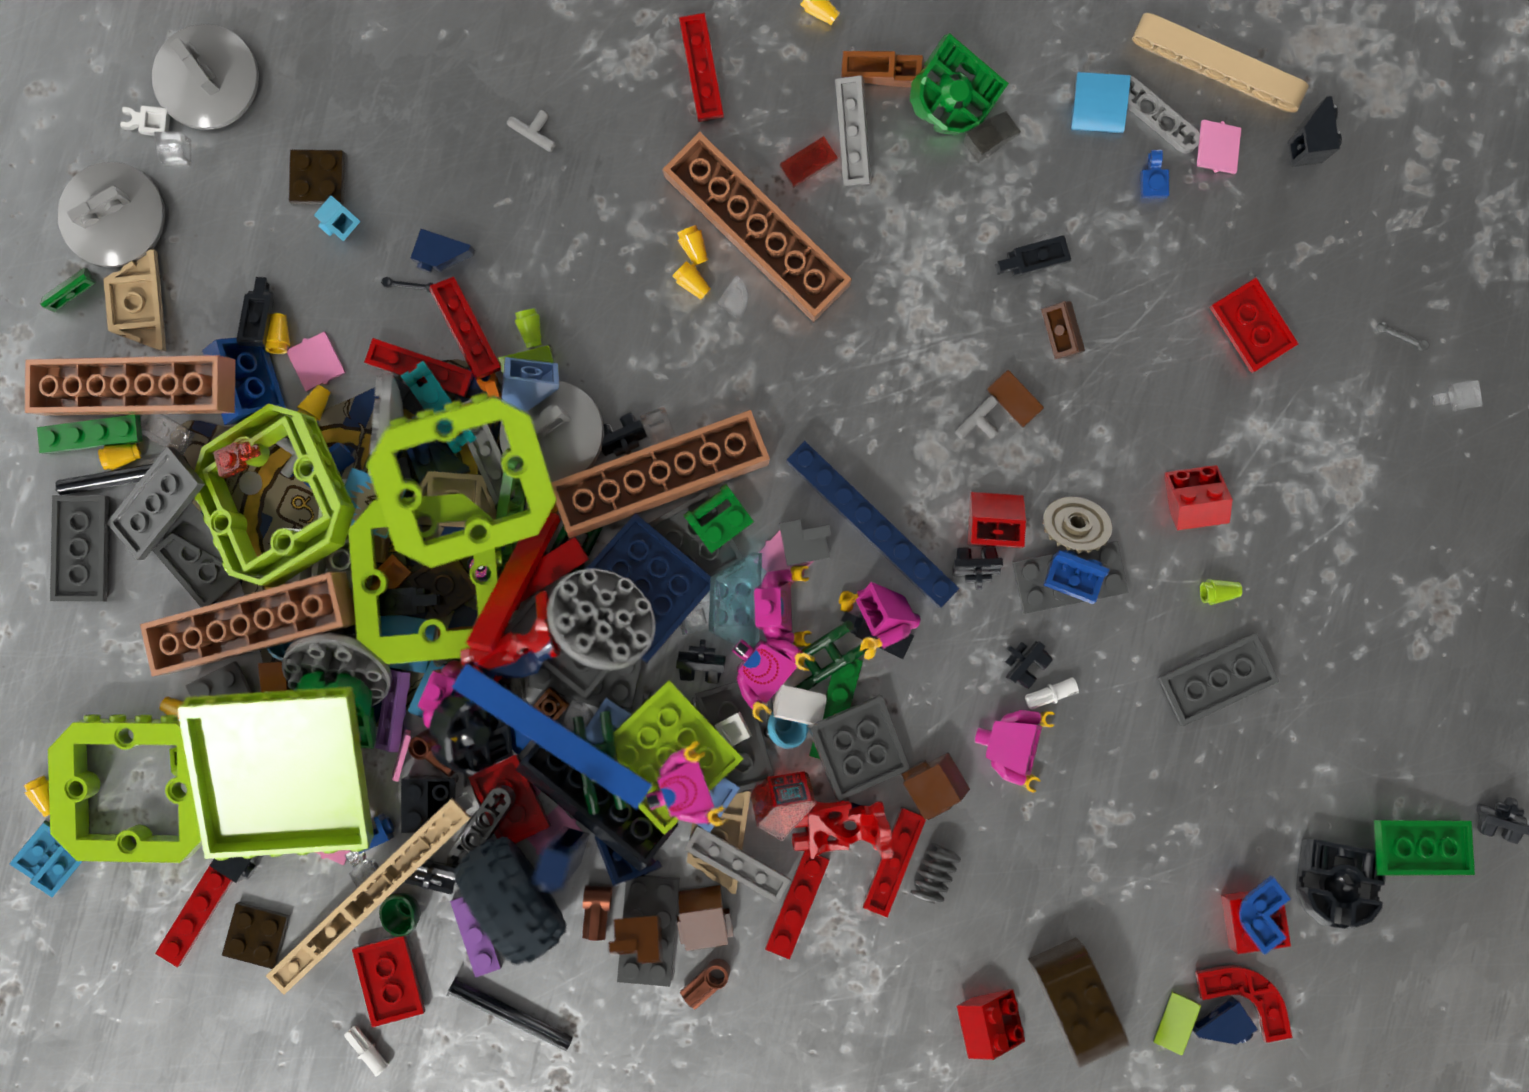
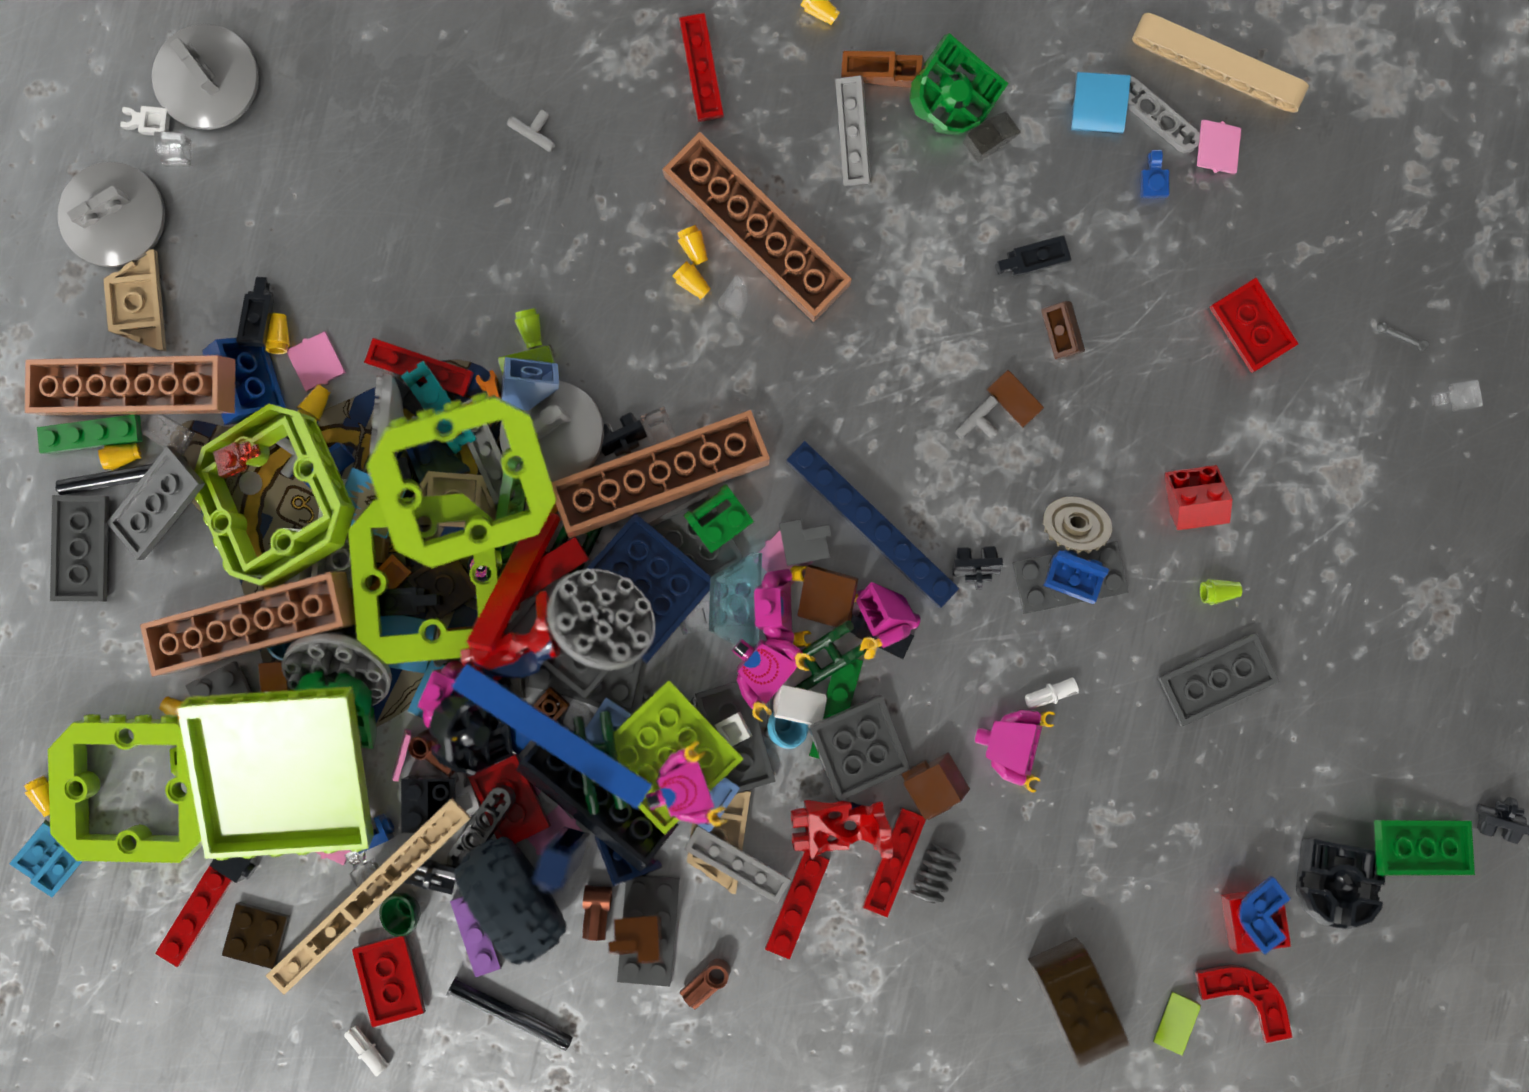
green slope [40,267,96,312] -> none
dark grey wing [152,533,242,608] -> none
dark brown plate [289,150,345,205] -> none
medium azure brick [314,196,361,241] -> none
medium lavender plate [375,669,410,752] -> none
black hinge [381,277,434,293] -> none
dark blue slope [410,229,475,273] -> none
red plate [430,276,501,381] -> none
black hips [676,639,726,684] -> none
plate [677,885,734,951] -> none
clear red slope [751,771,816,841] -> none
clear red plate [779,136,838,188] -> none
red slope [957,989,1025,1060] -> none
red slope [967,492,1026,548] -> none
black hips [1005,641,1053,689] -> none
dark blue slope [1192,997,1258,1045] -> none
black slope [1288,96,1342,167] -> none
none -> reddish brown tile [797,564,859,627]

